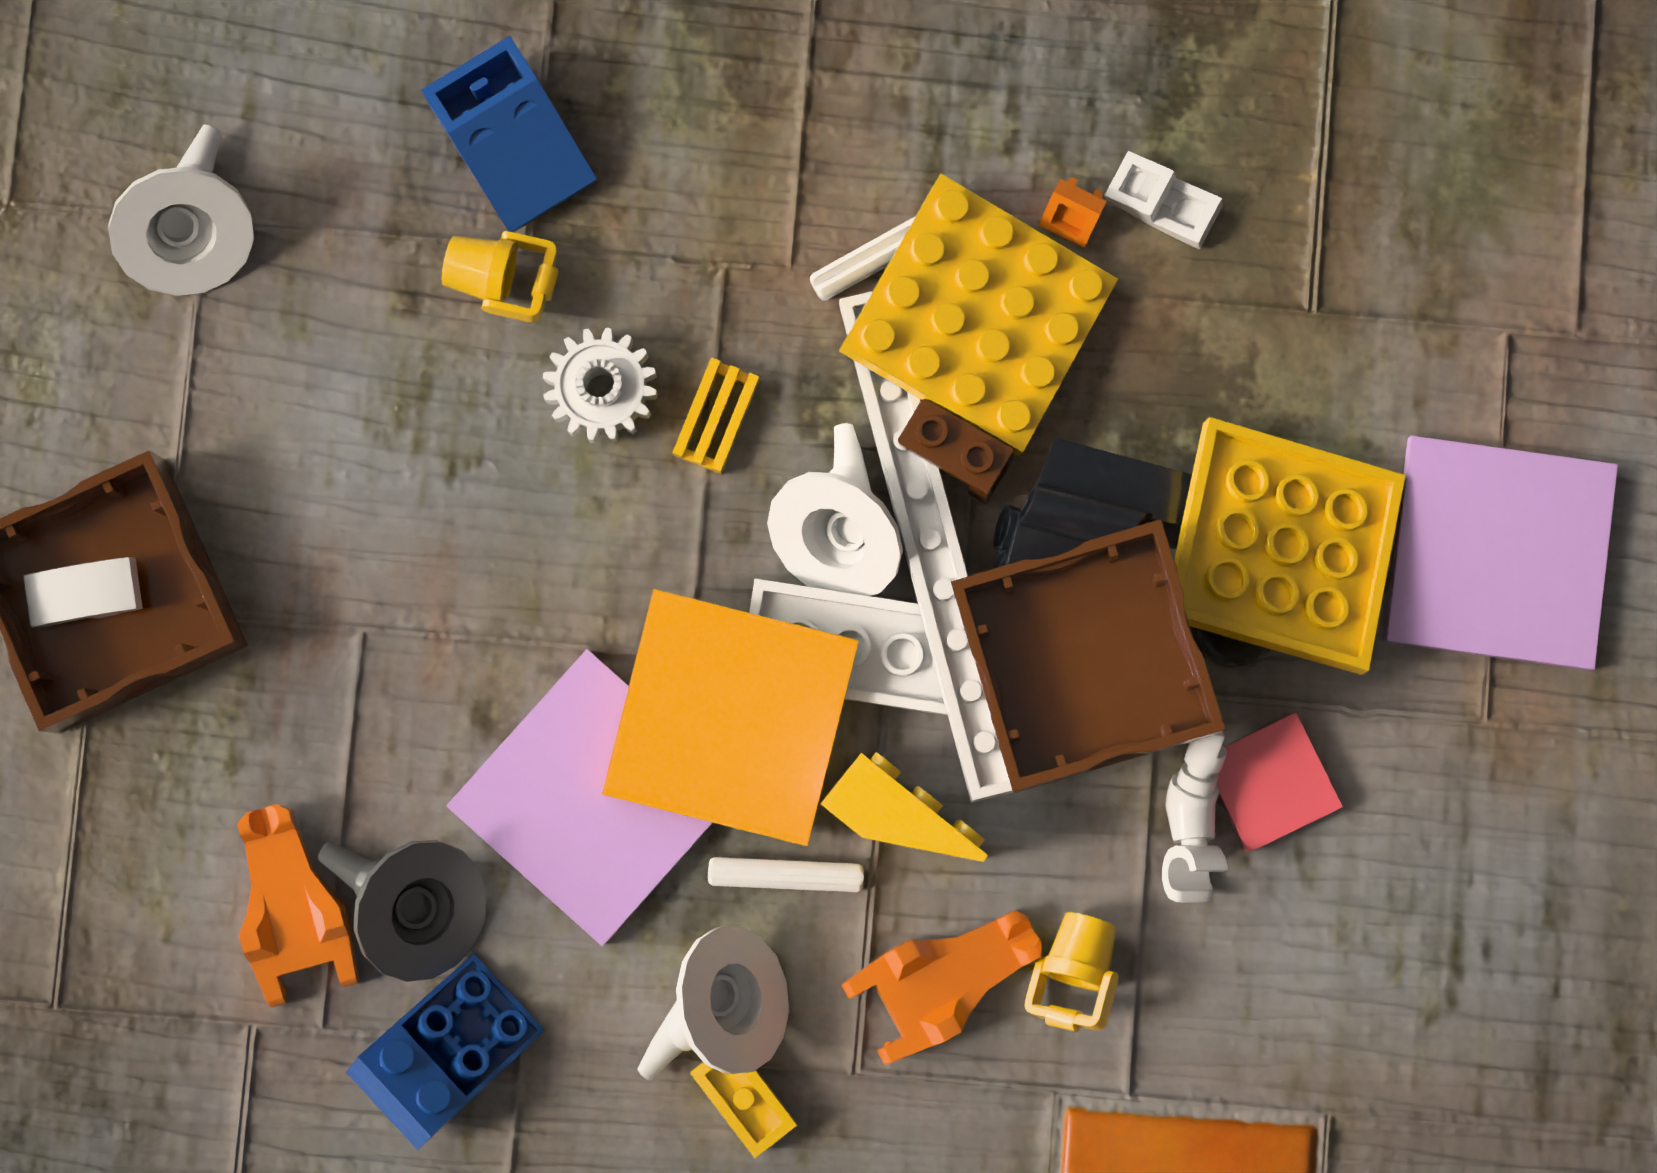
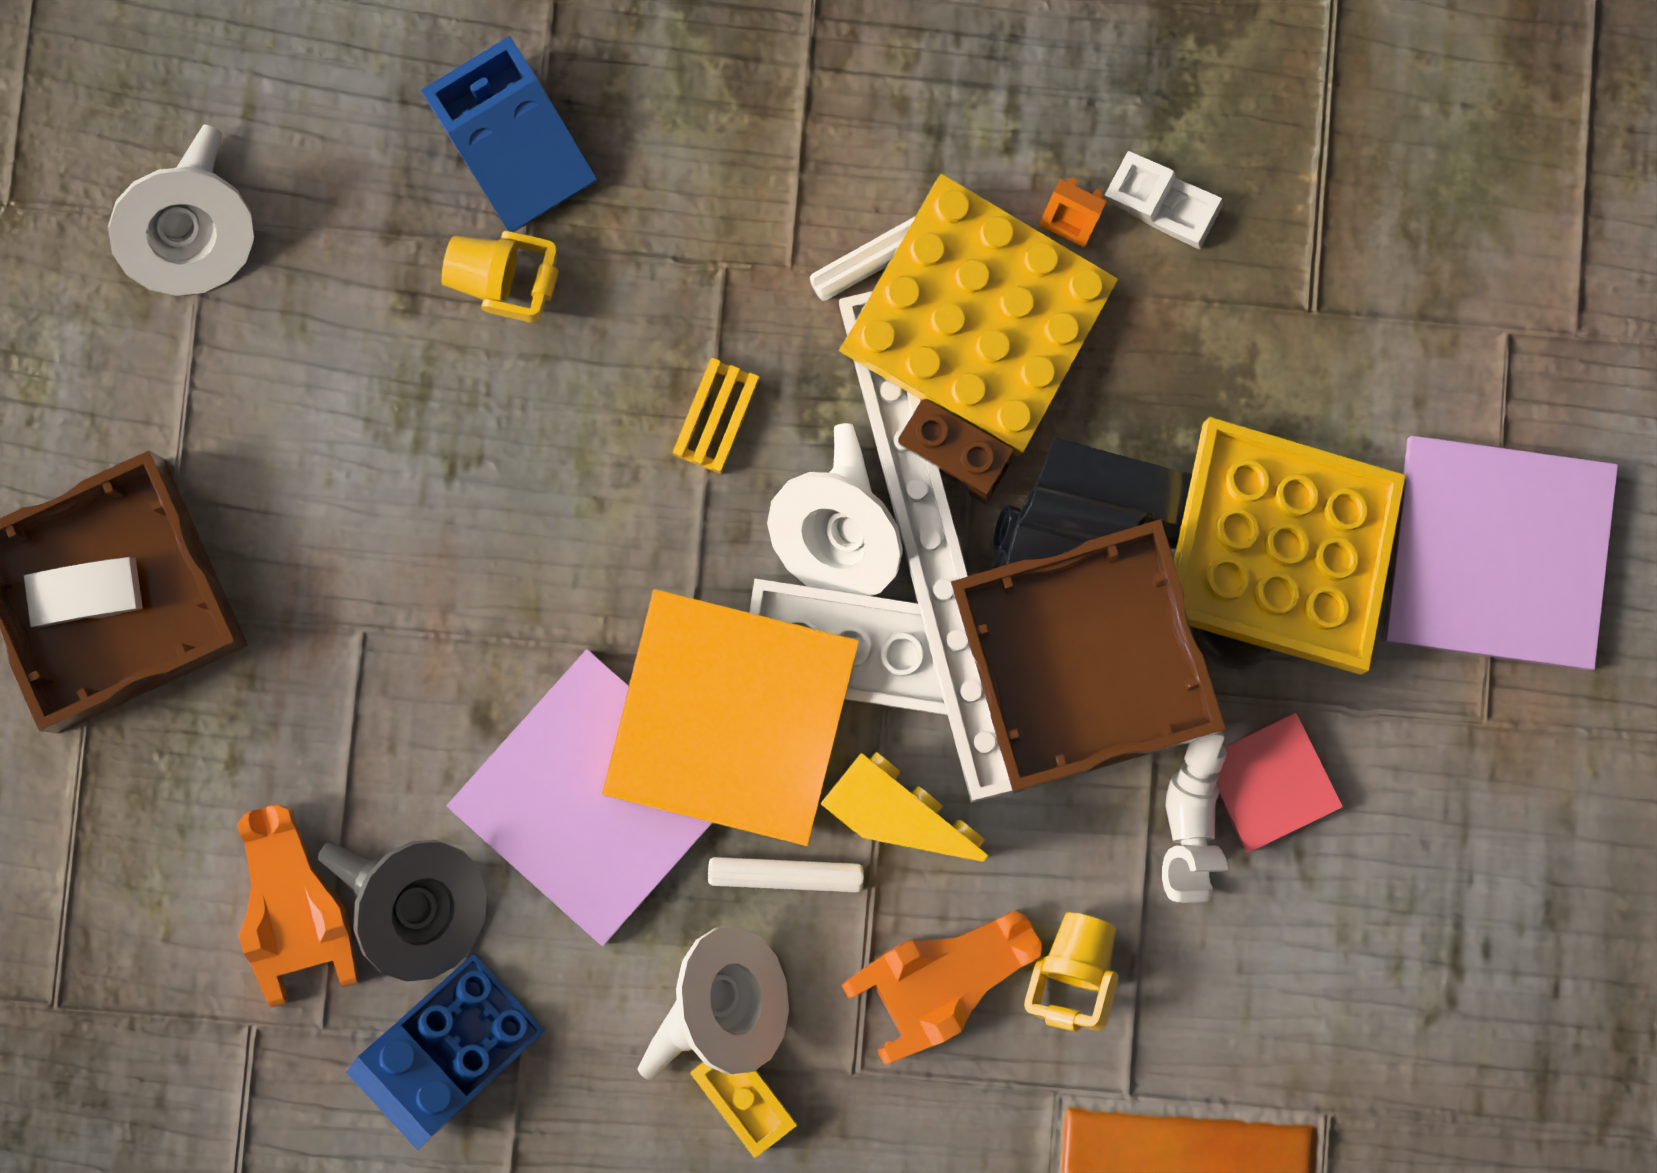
white gear [543,328,658,444] -> none

